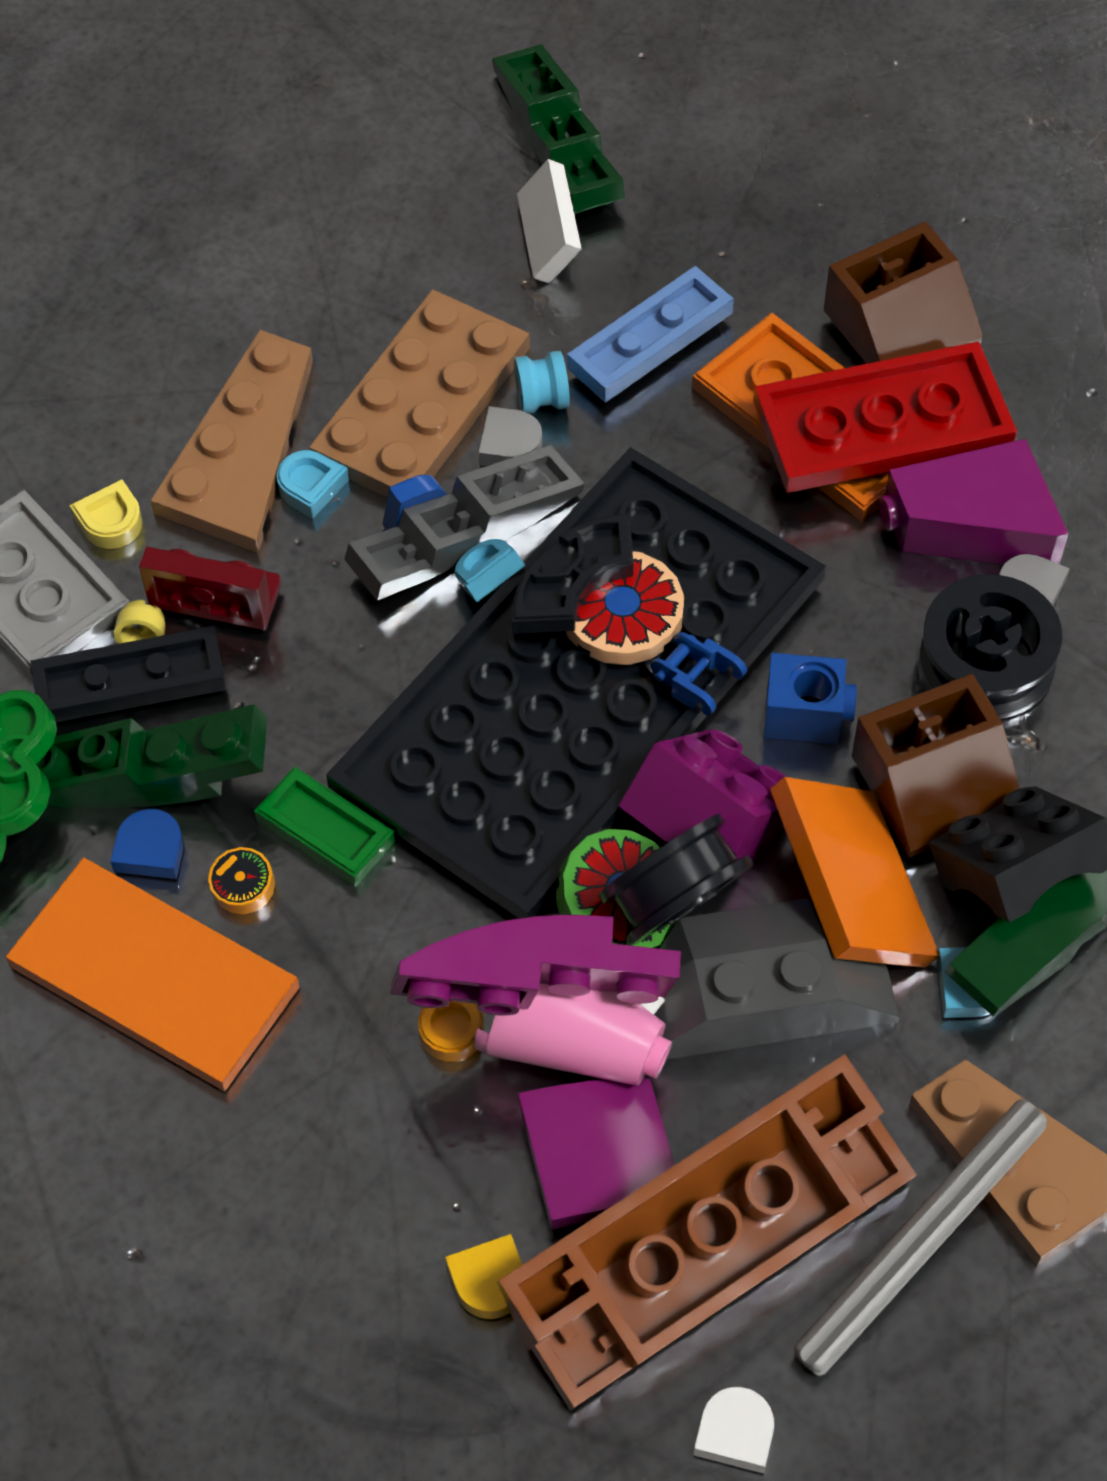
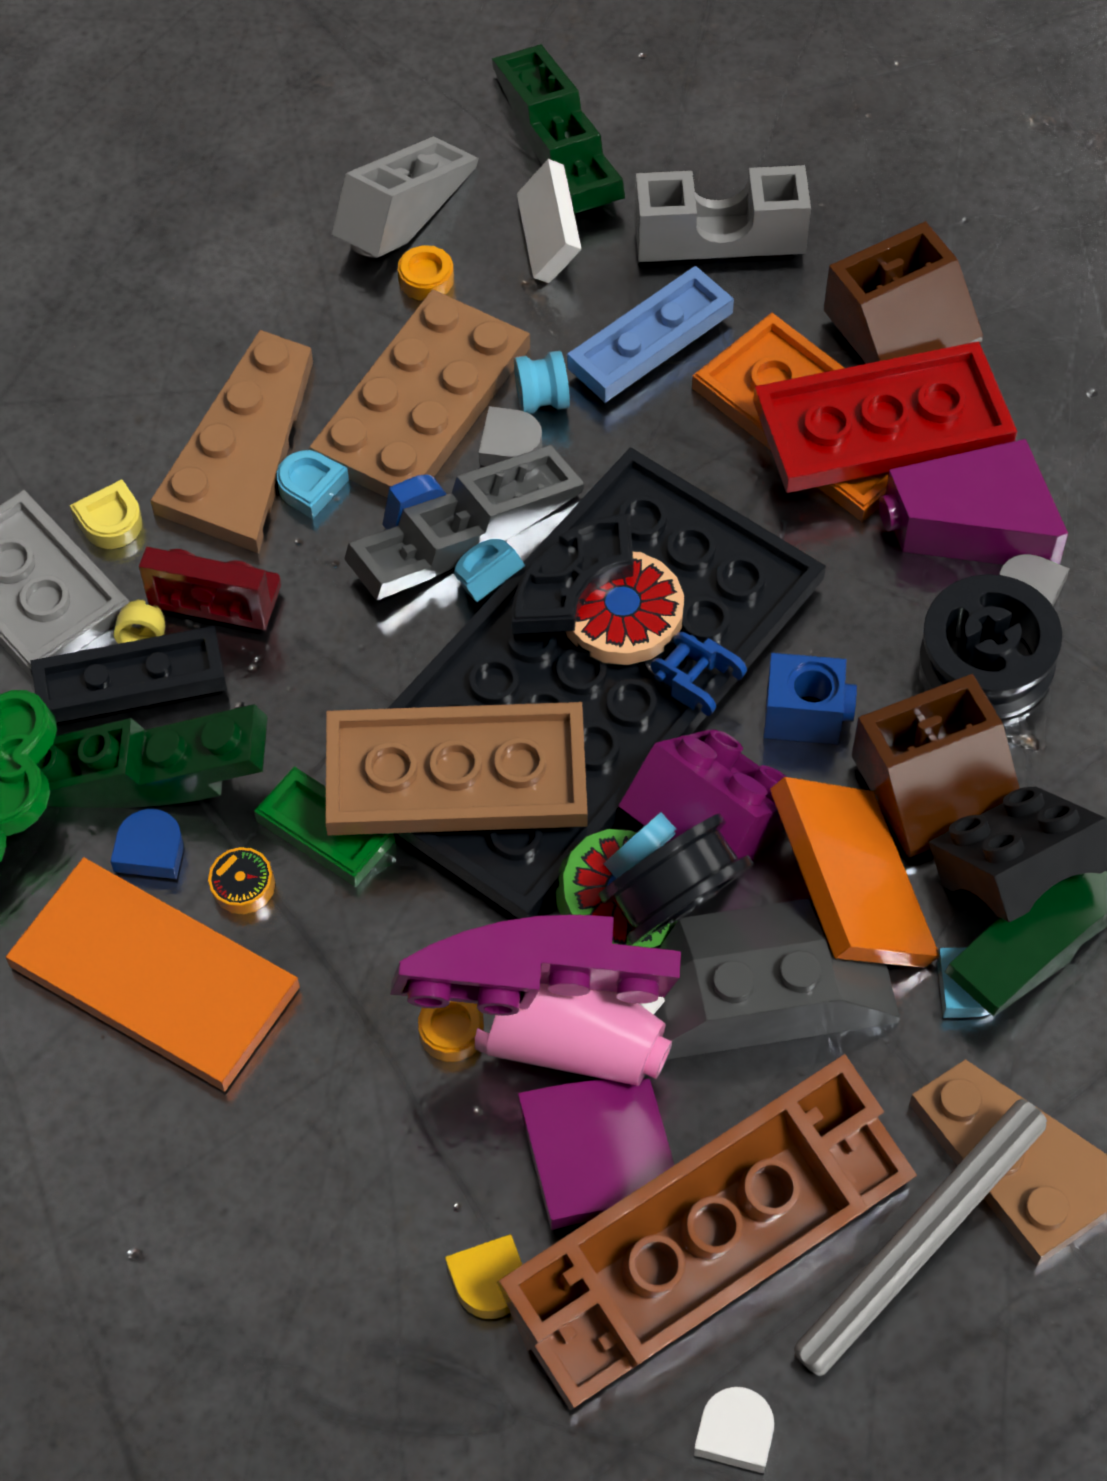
none -> medium nougat plate [326,702,588,835]
none -> light grey slope [331,136,479,258]
none -> light orange tile [397,245,454,301]
none -> medium azure tile [604,812,676,878]
none -> light grey arch [635,165,811,262]

